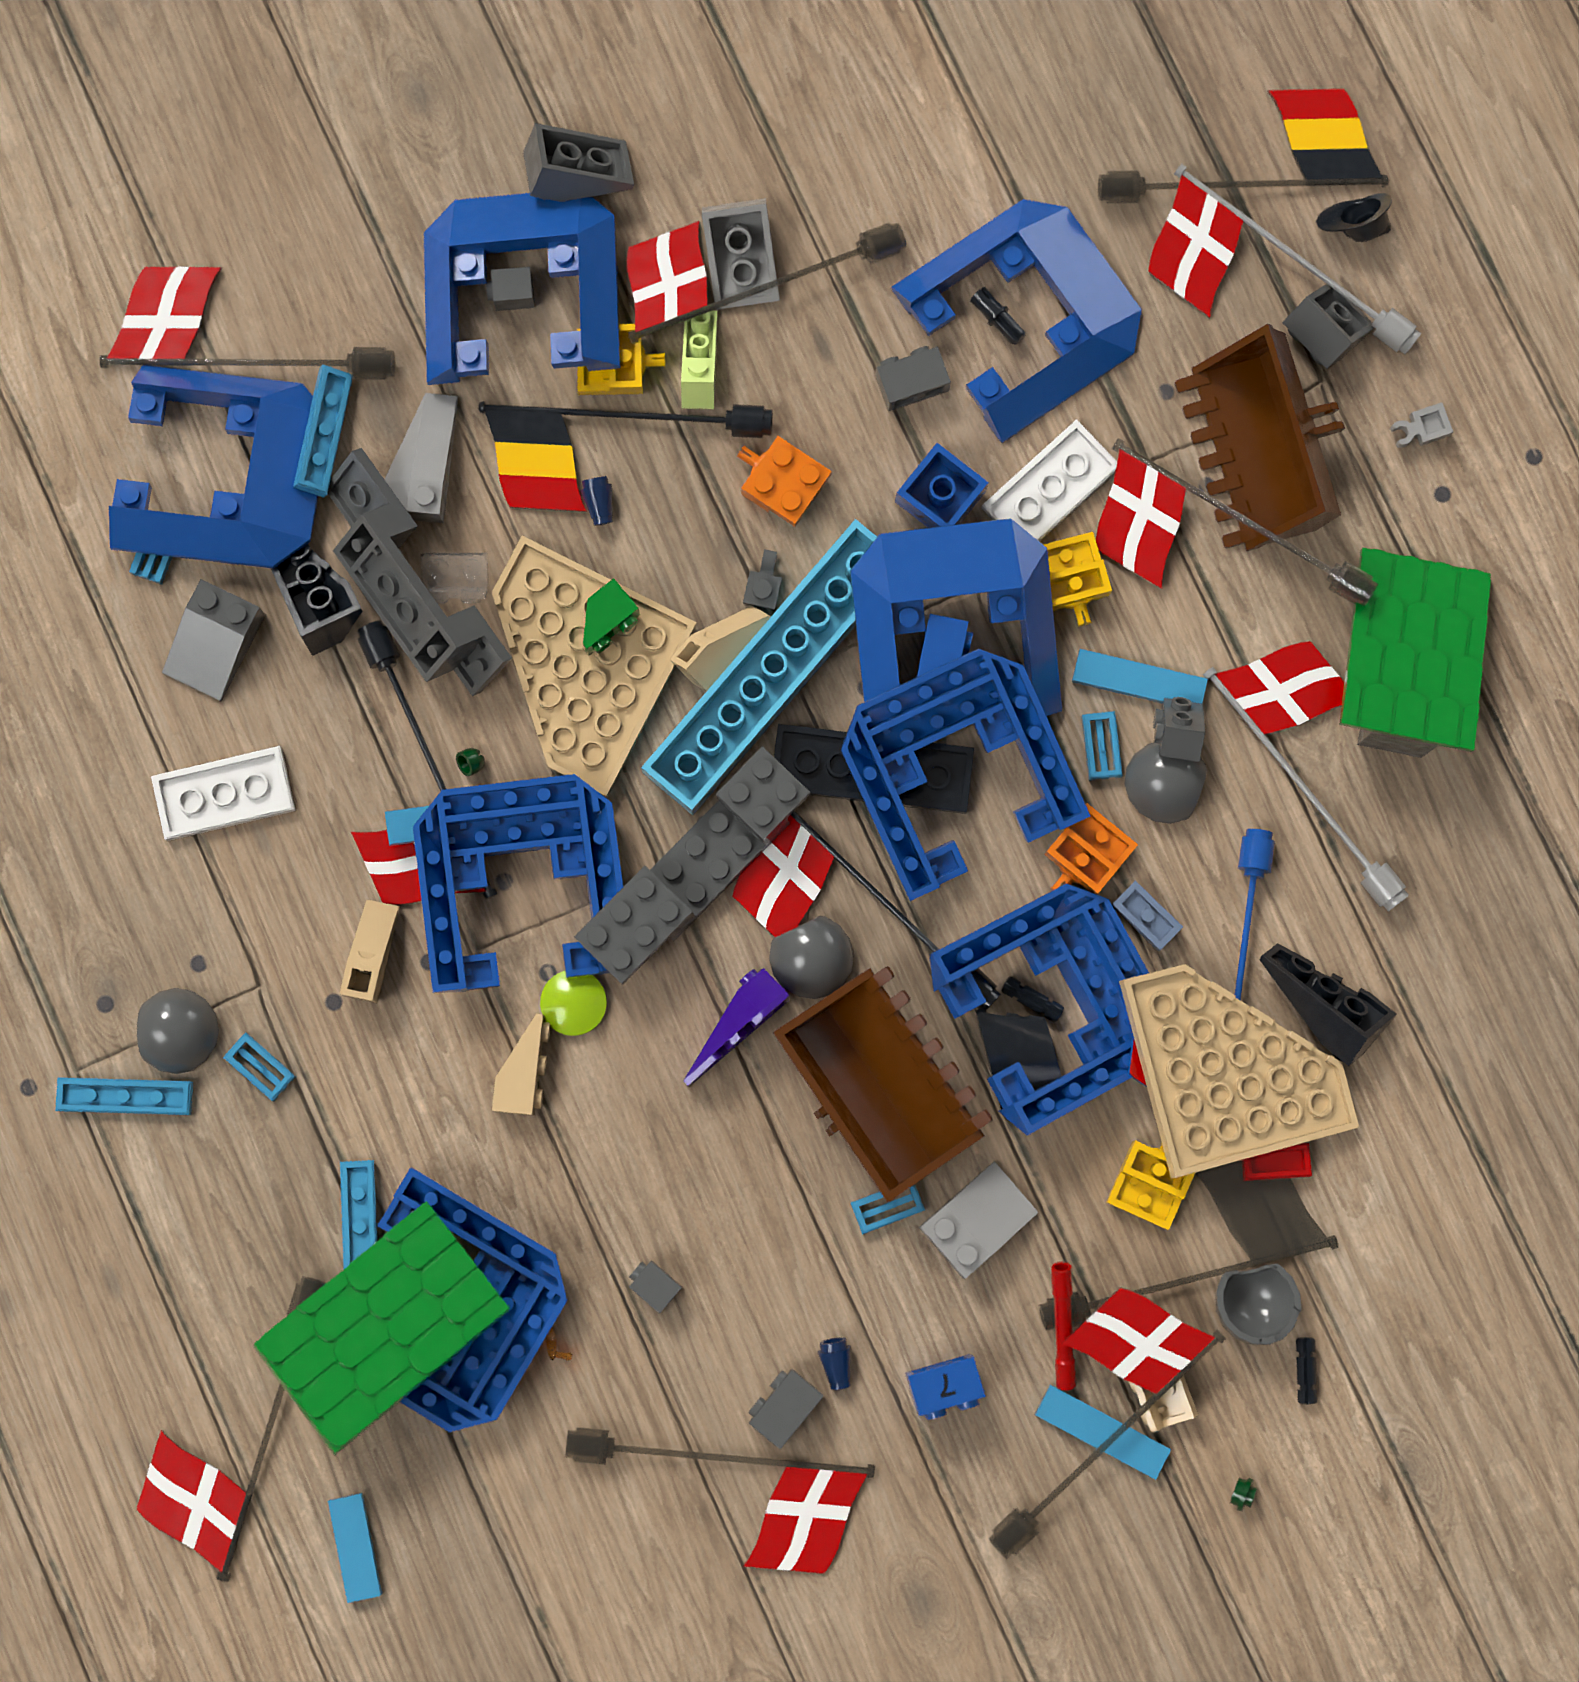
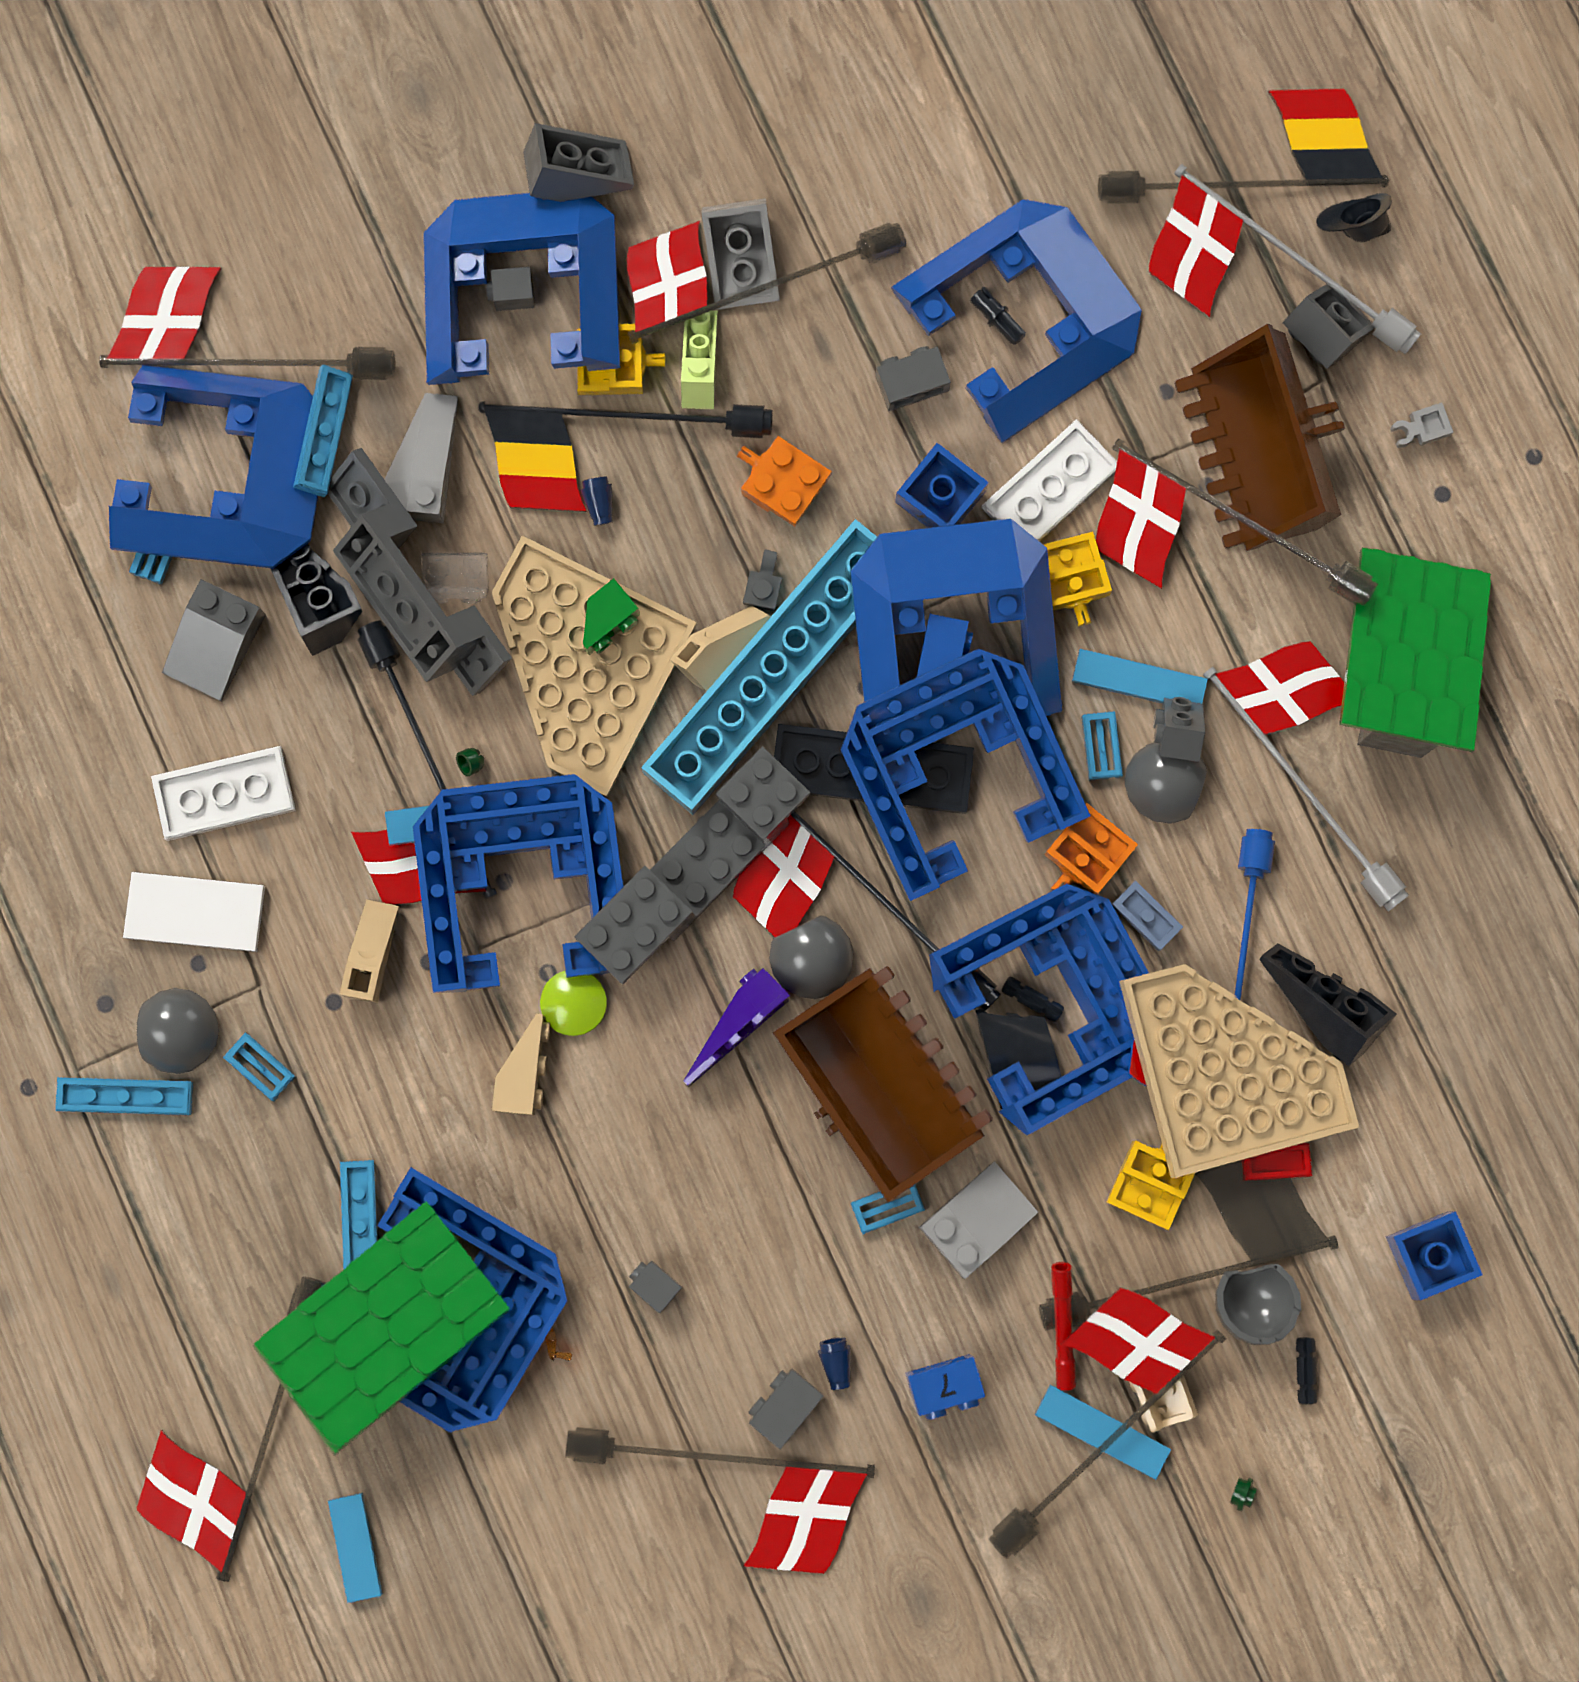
none -> white tile [123,872,265,952]
none -> blue brick [1386,1211,1483,1301]

